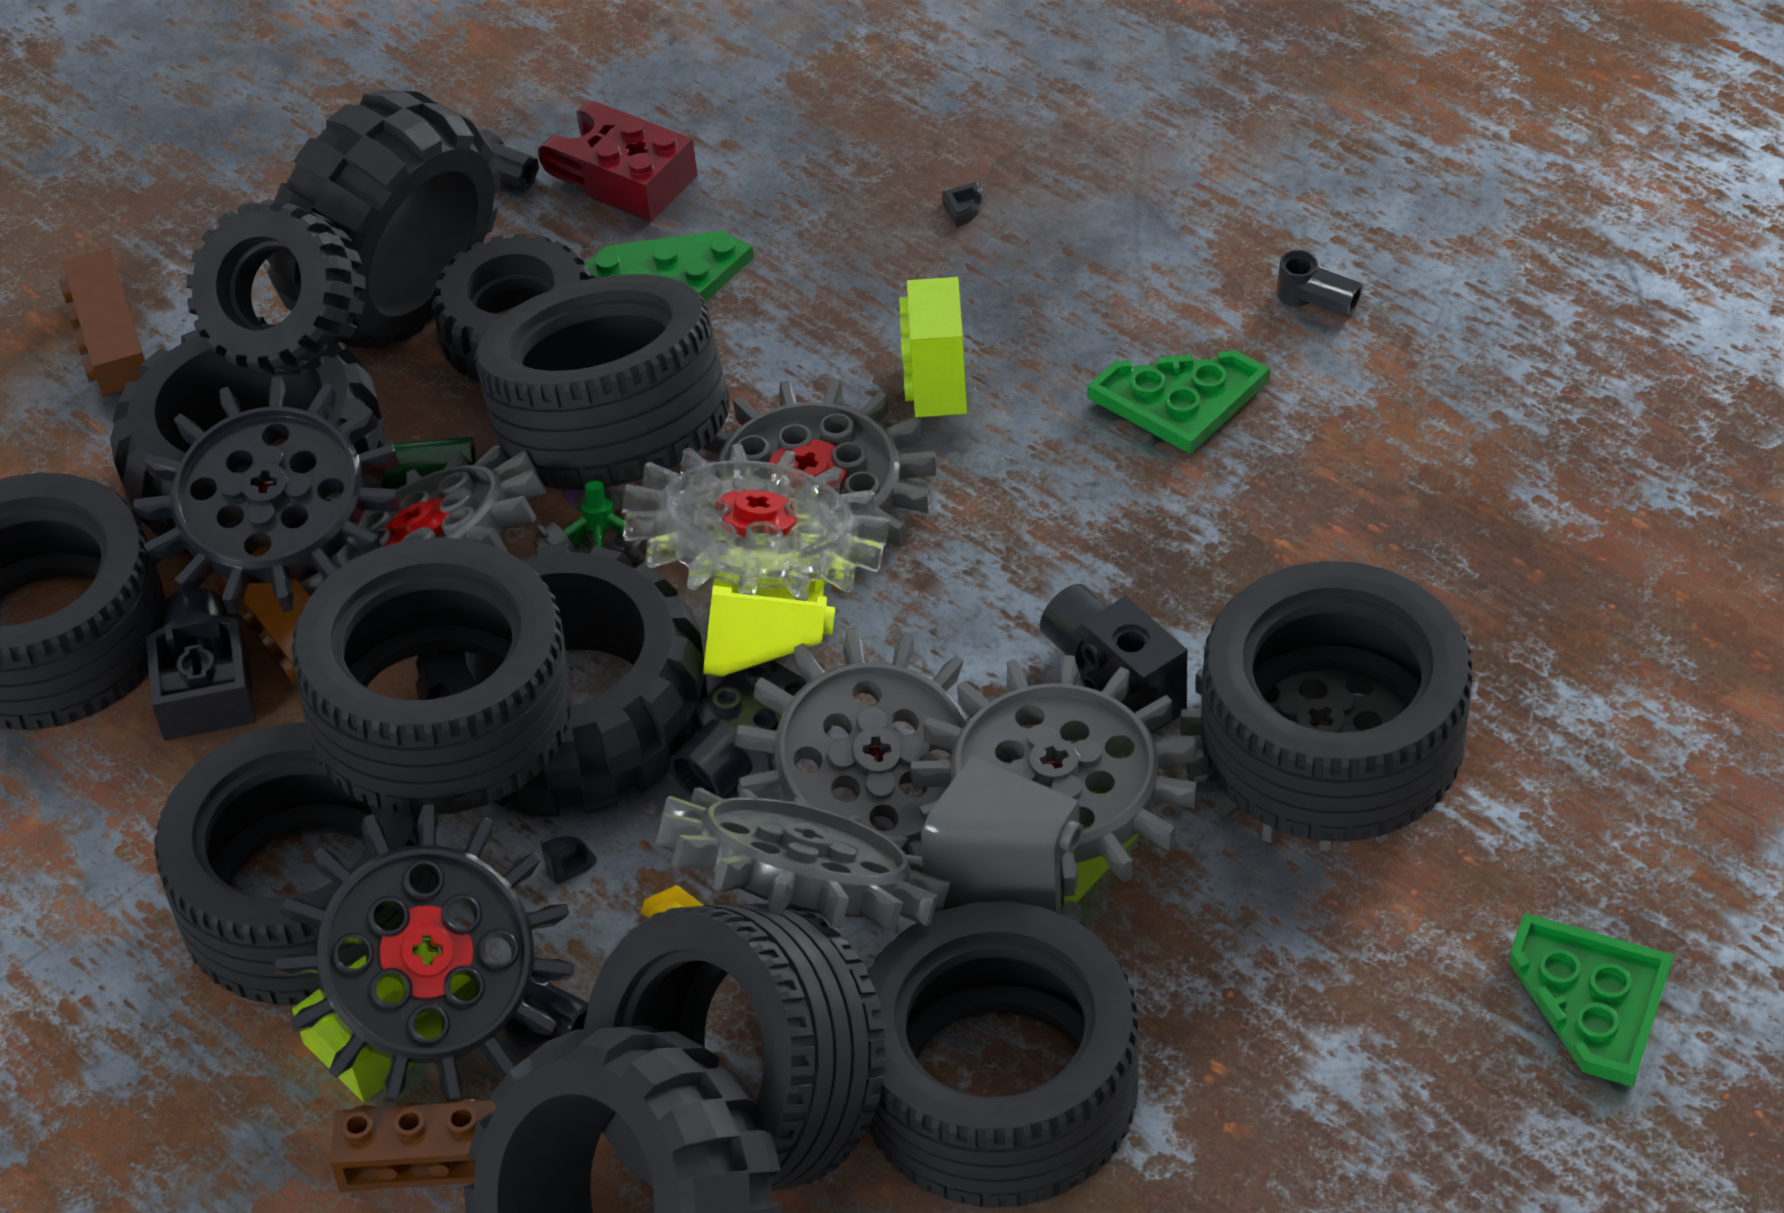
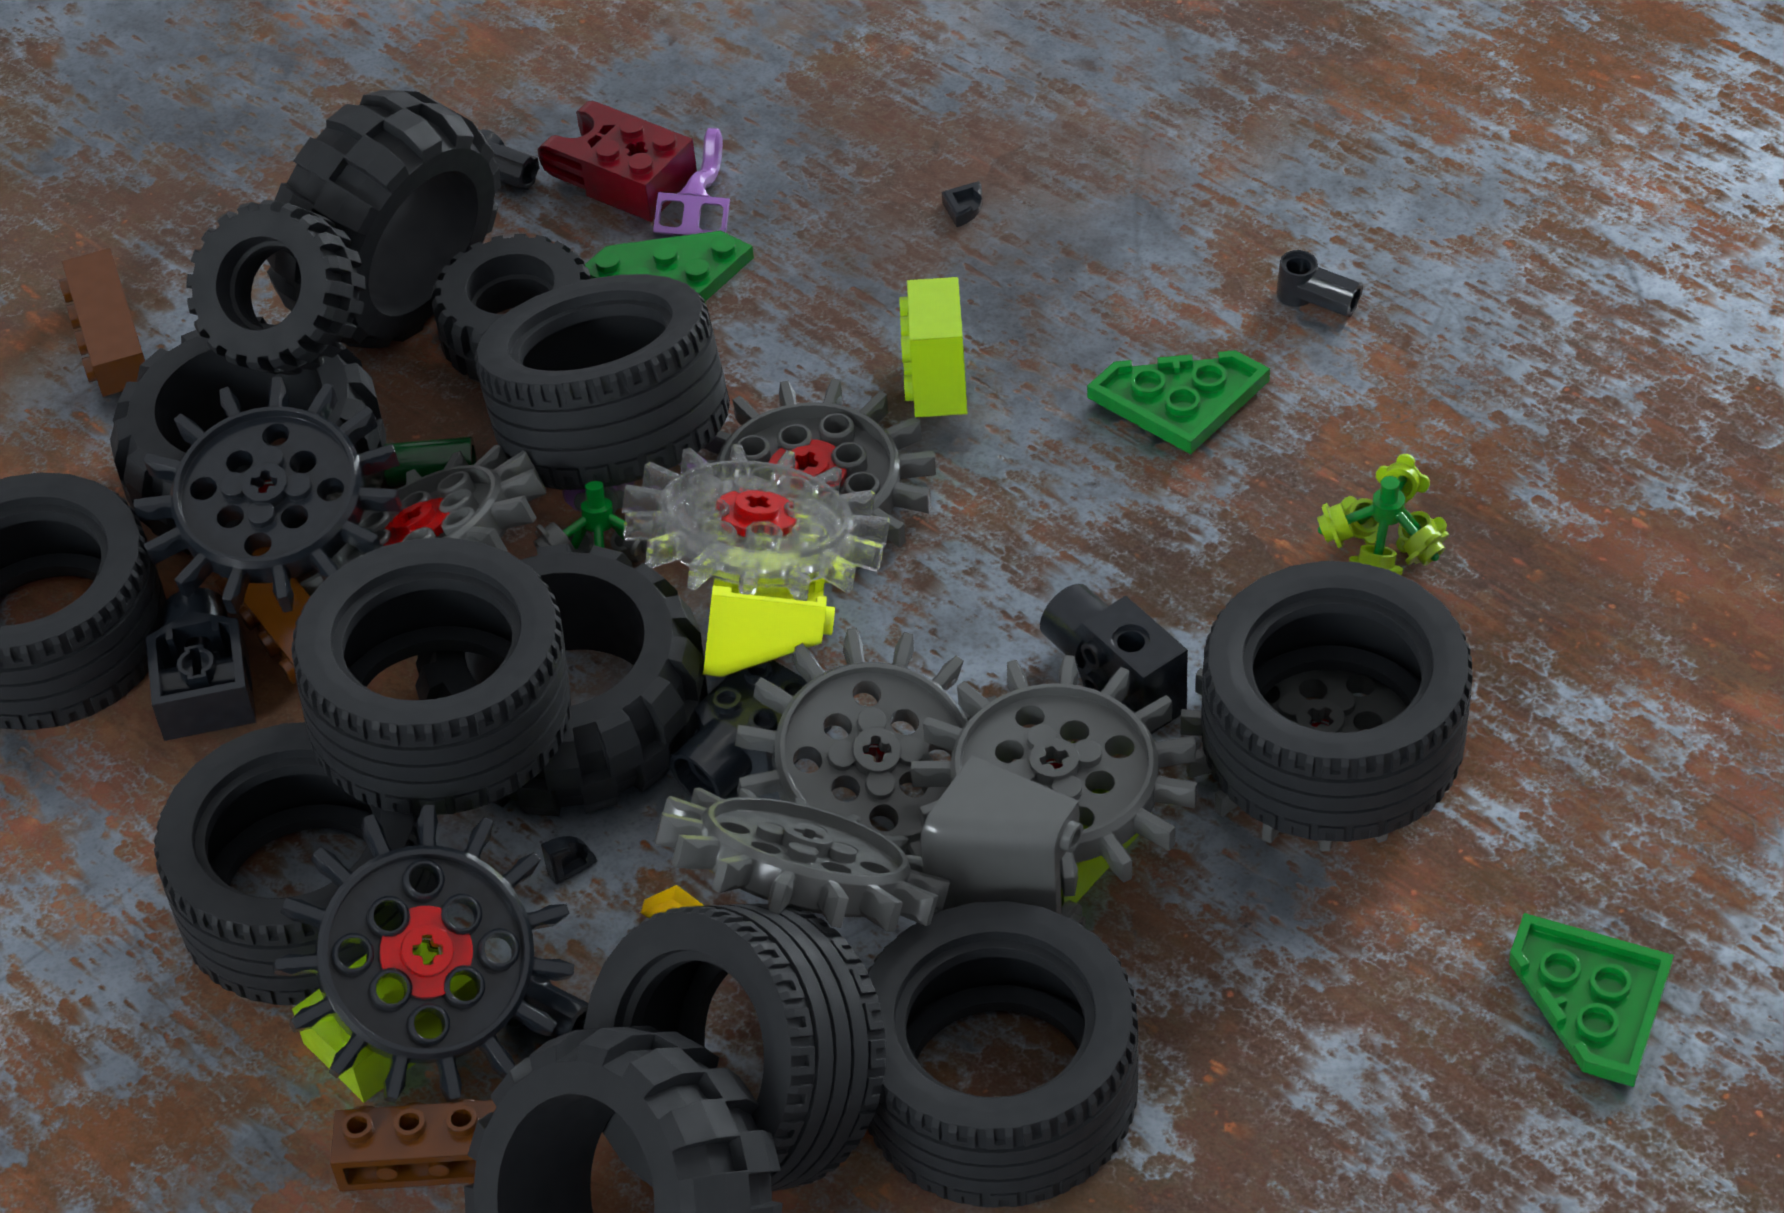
none -> medium lavender piece [653,128,730,236]
none -> lime plant [1317,454,1449,575]

